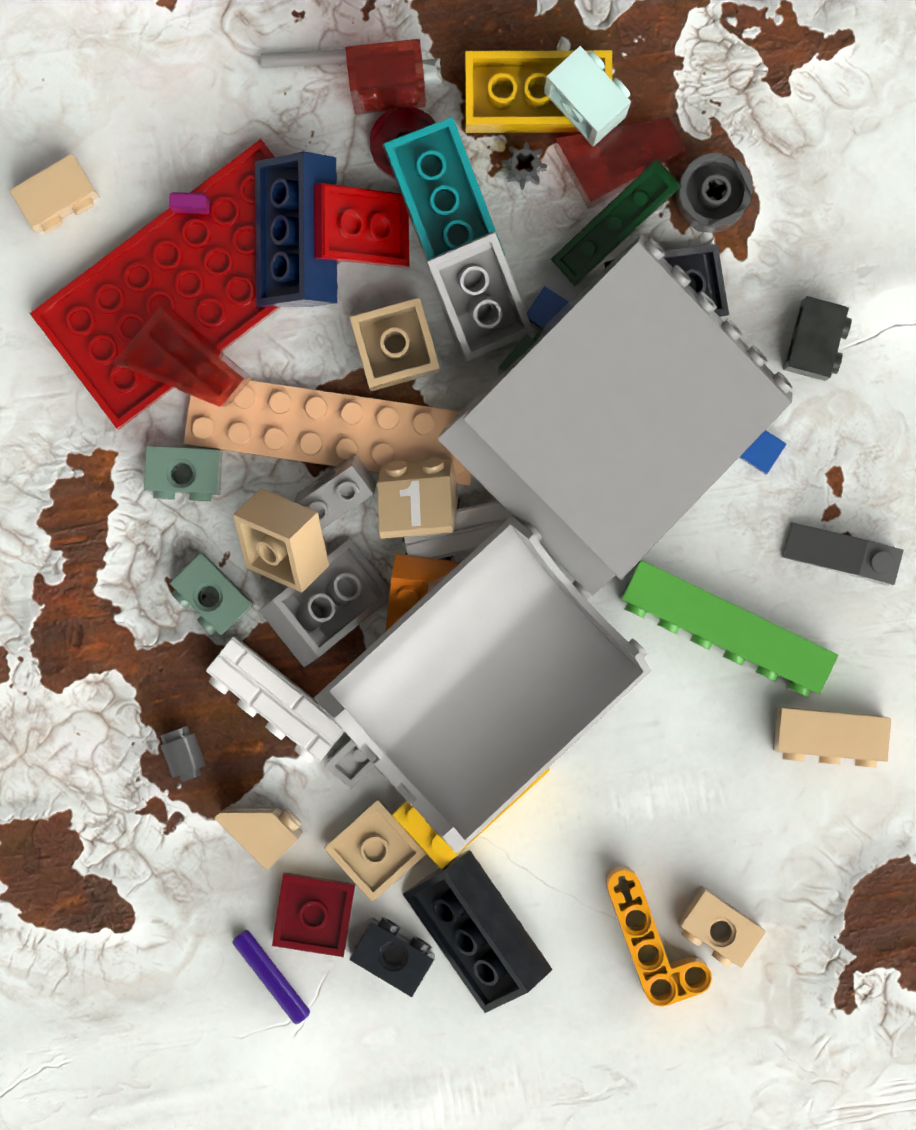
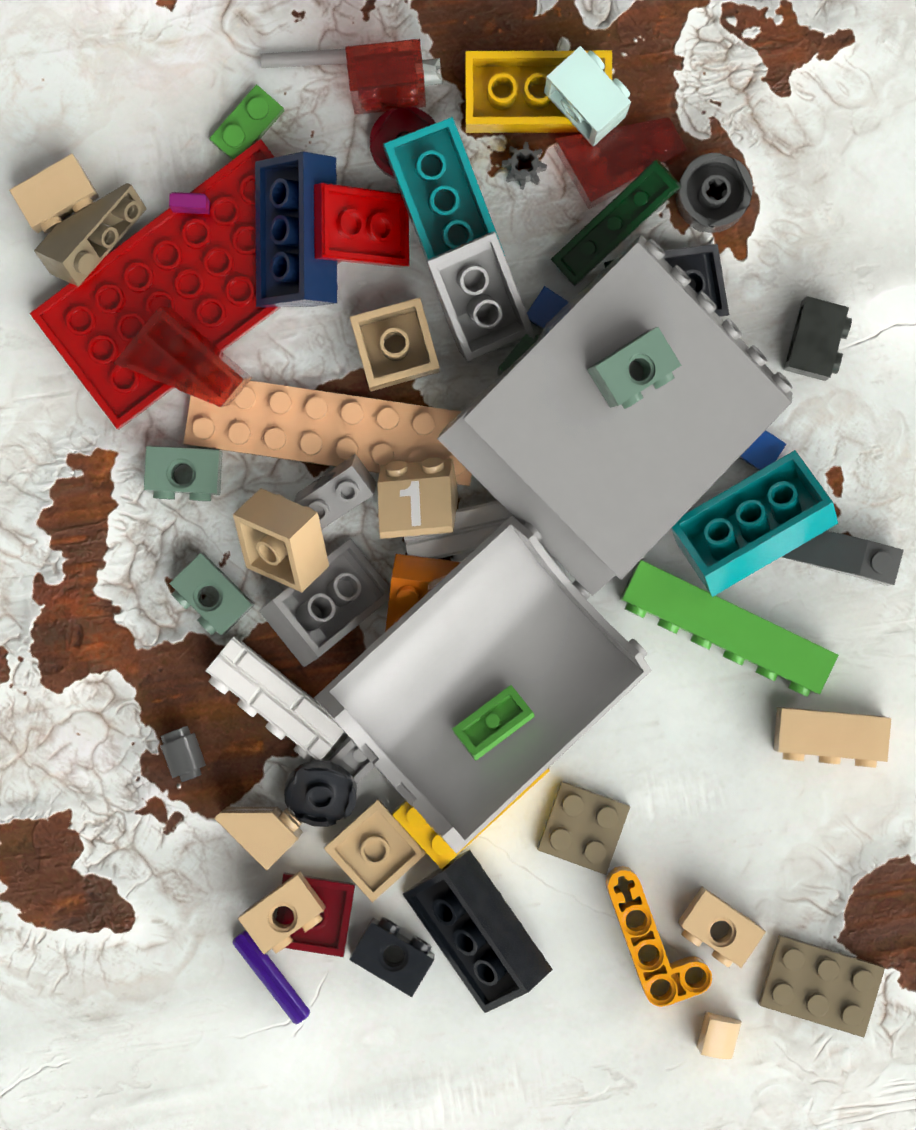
none -> dark tan slope [34,183,147,287]
none -> bright green plate [209,84,285,160]
none -> tan brick [238,871,326,954]
none -> black tile [284,760,357,827]
none -> bright green plate [452,685,535,761]
none -> dark tan plate [537,781,630,875]
none -> sand green brick [587,327,682,409]
none -> teal brick [671,450,838,597]
none -> brick [696,1011,742,1059]
none -> dark tan plate [758,934,885,1038]

